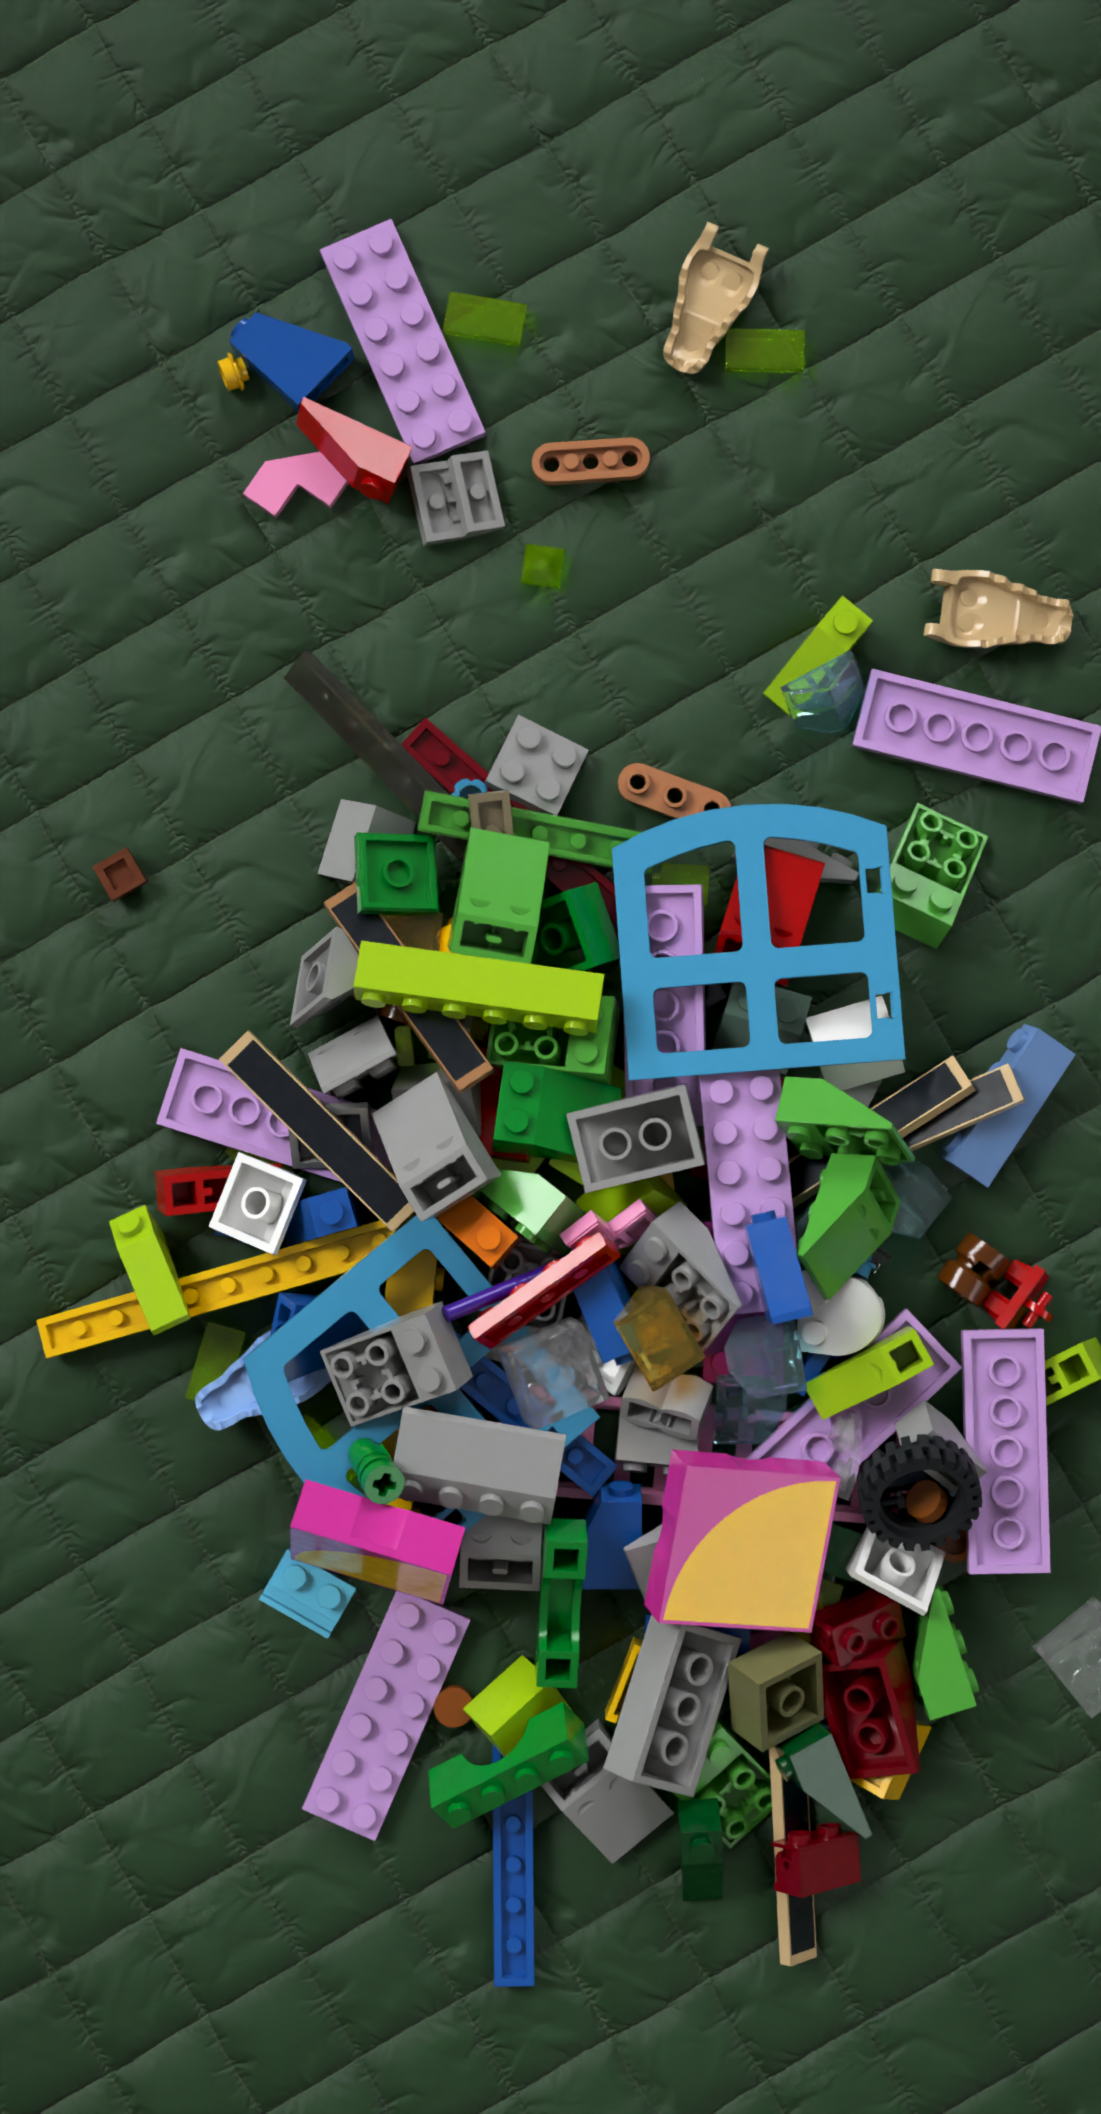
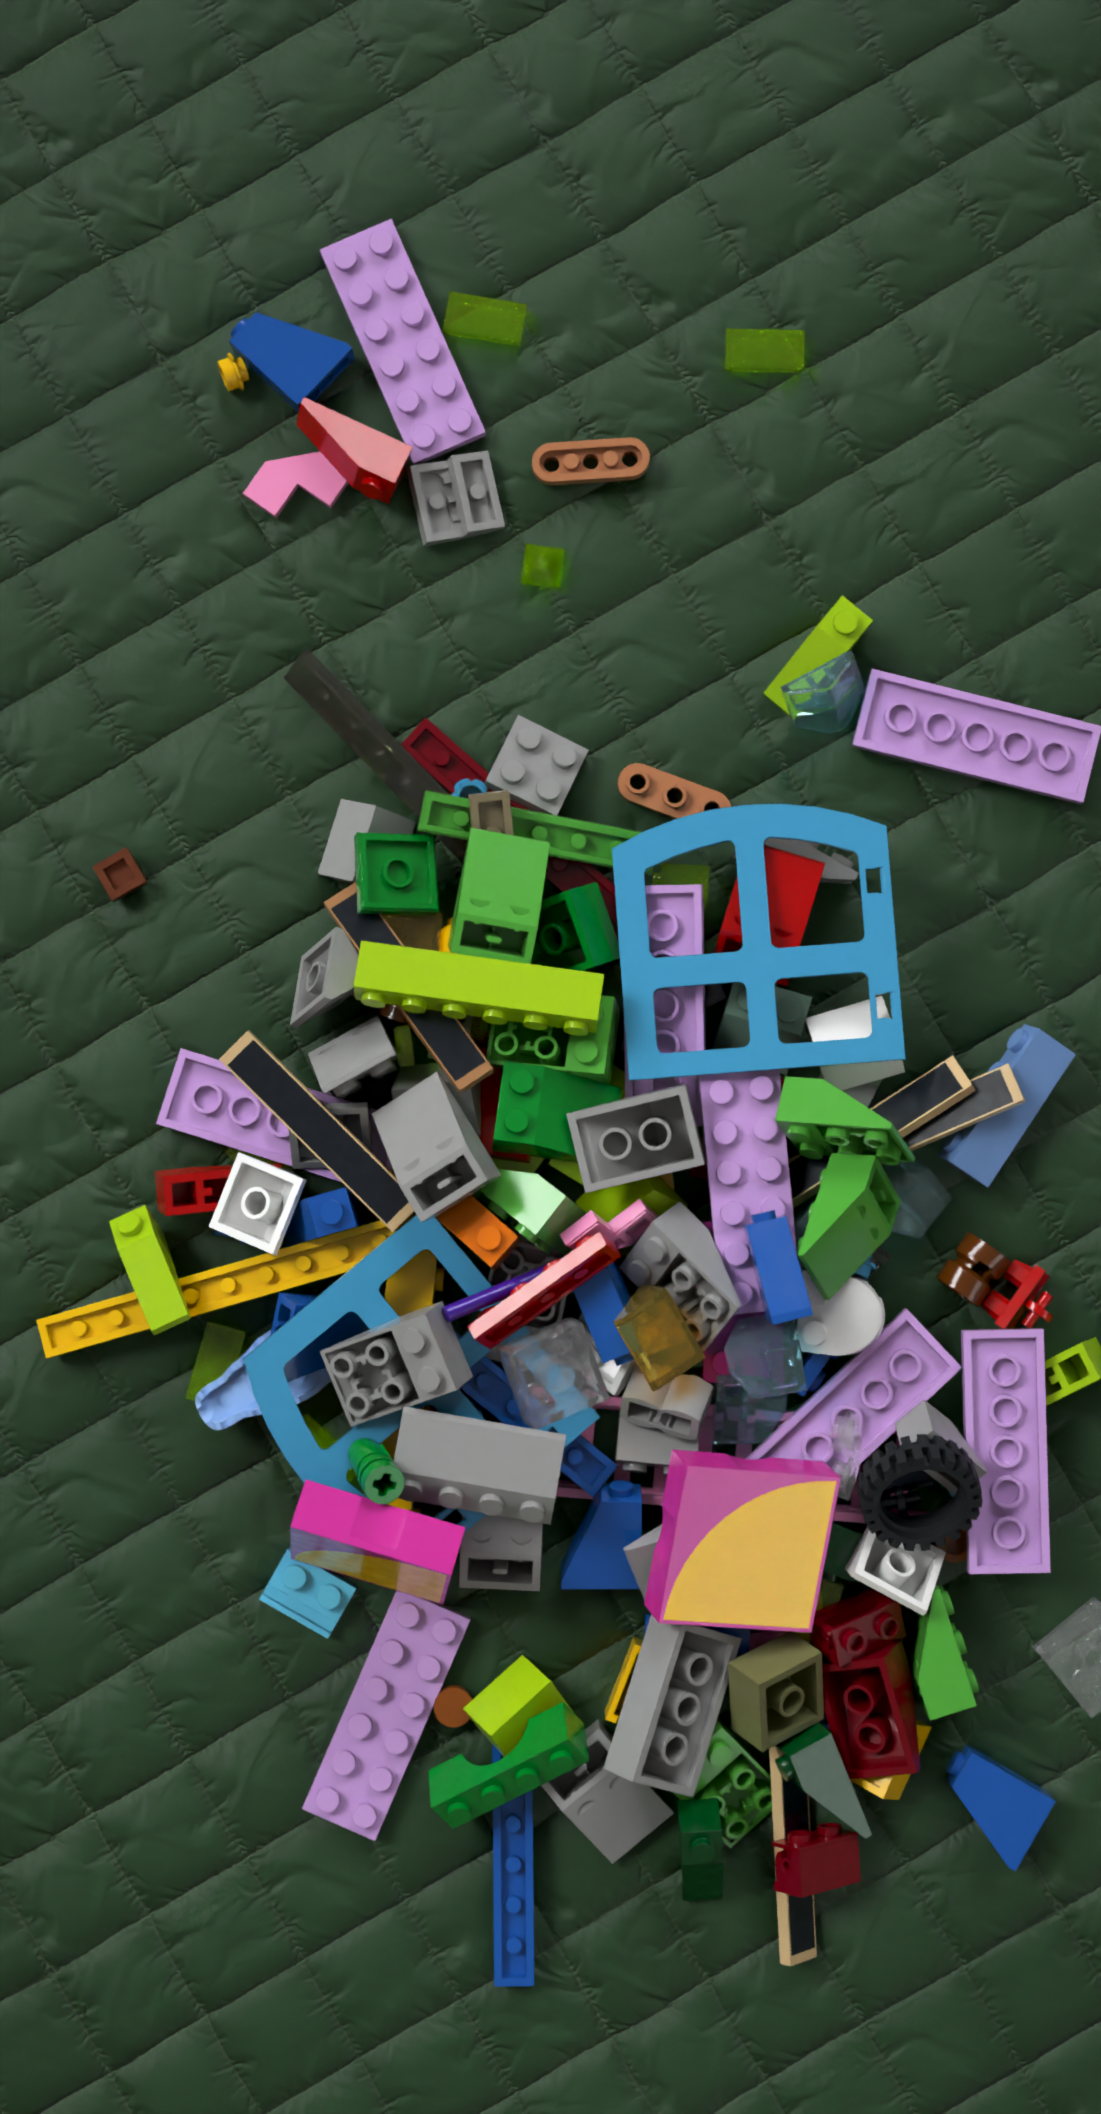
green arch [535,1518,588,1688] -> none
tan animal [663,221,769,375] -> none
lime slope [803,1326,935,1420] -> none
bright green slope [875,803,988,949] -> none
dark orange tile [905,1480,948,1523] -> none
tan animal [923,569,1073,648] -> none
none -> blue slope [946,1744,1056,1872]

